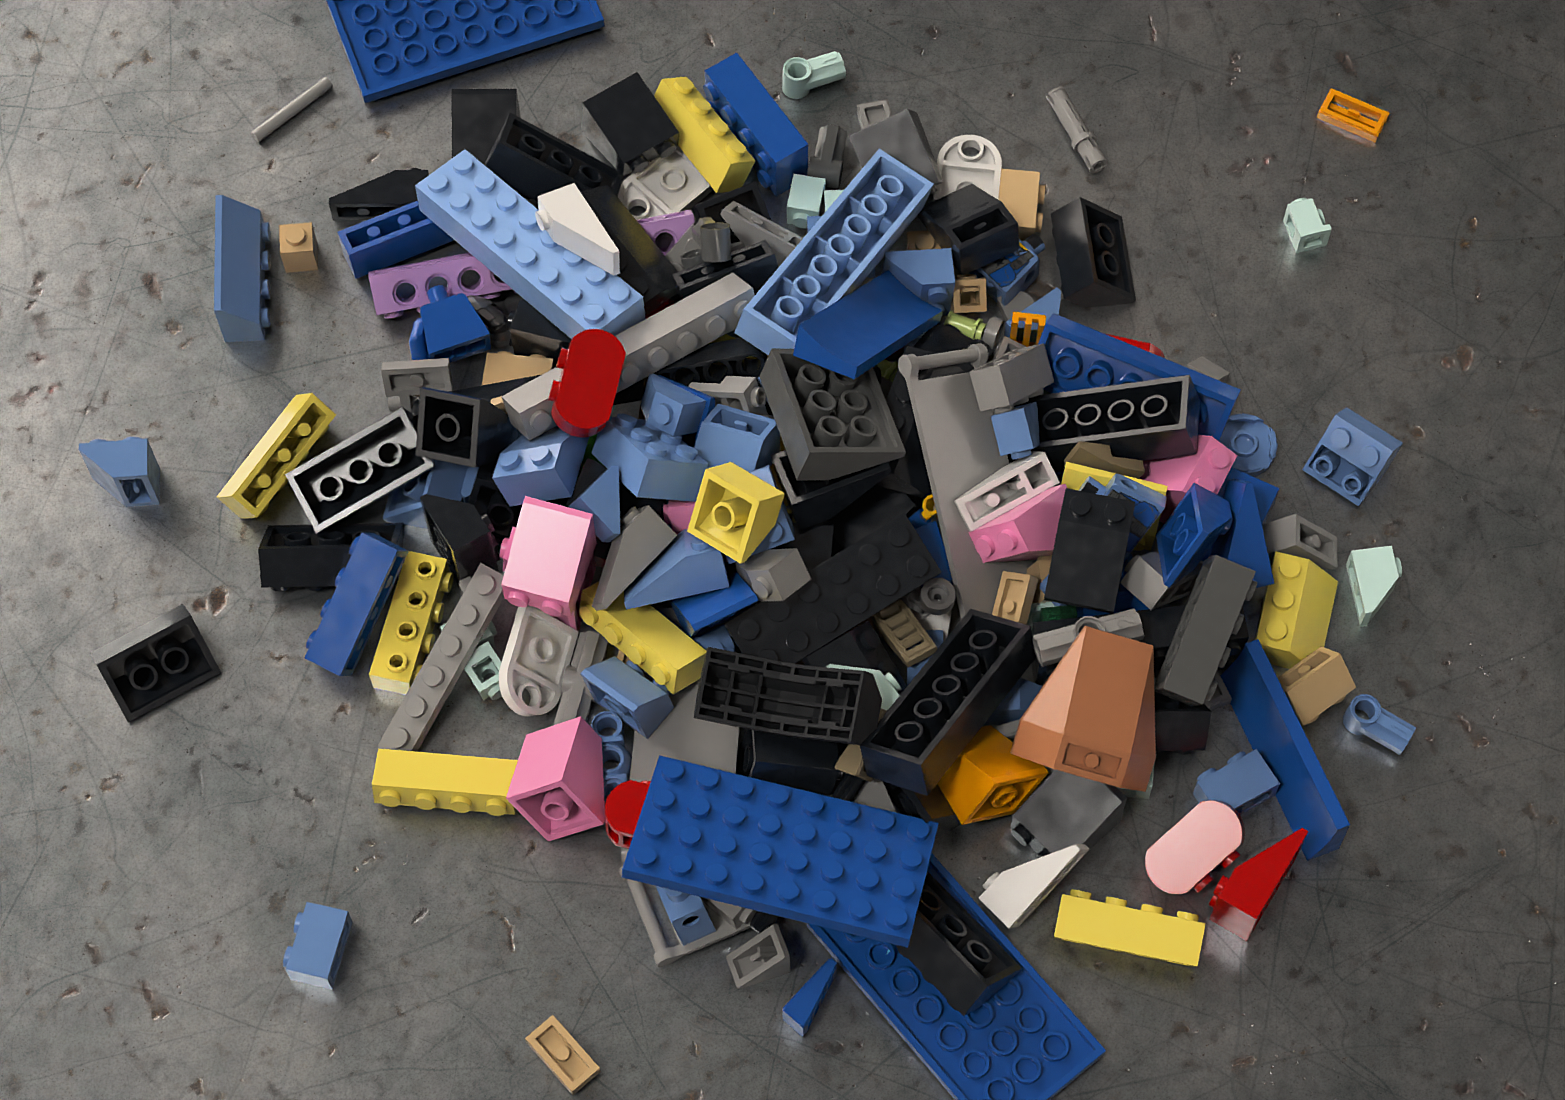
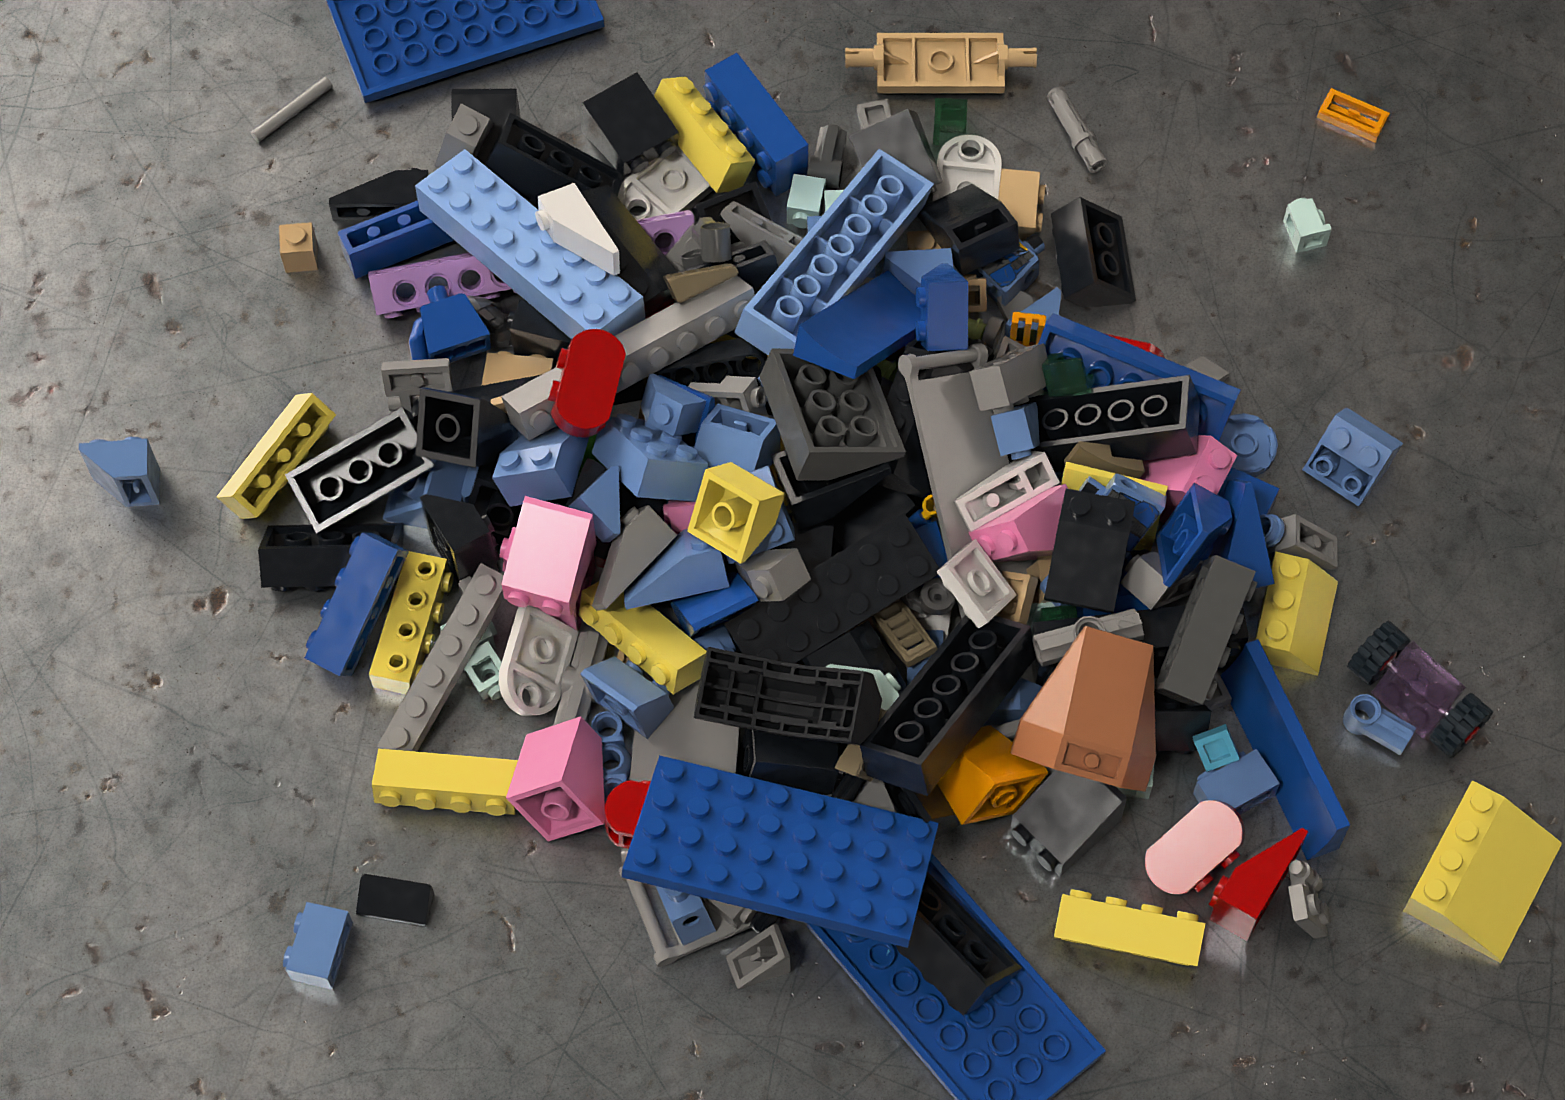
black slope [90,604,221,722] -> none
medium blue slope [214,195,271,343] -> none
tan plate [525,1015,601,1095] -> none
light aqua piece [782,51,846,99] -> none
blue slope [782,958,837,1037] -> none
white slope [979,844,1089,928] -> none
tan brick [1278,646,1356,726] -> none
light aqua slope [1346,546,1402,627] -> none
none -> black slope [356,873,434,926]
none -> light grey slope [435,104,494,168]
none -> dark tan slope [663,264,739,303]
none -> tan plate [845,33,1037,93]
none -> blue slope [916,263,968,351]
none -> clear green panel [932,98,968,145]
none -> white plate [936,539,1017,629]
none -> clear green panel [1042,352,1095,397]
none -> medium azure plate [1193,724,1240,772]
none -> medium blue plate [1260,514,1285,548]
none -> light grey plate [1288,860,1331,939]
none -> plate [1347,620,1493,758]
none -> light yellow slope [1403,780,1562,963]

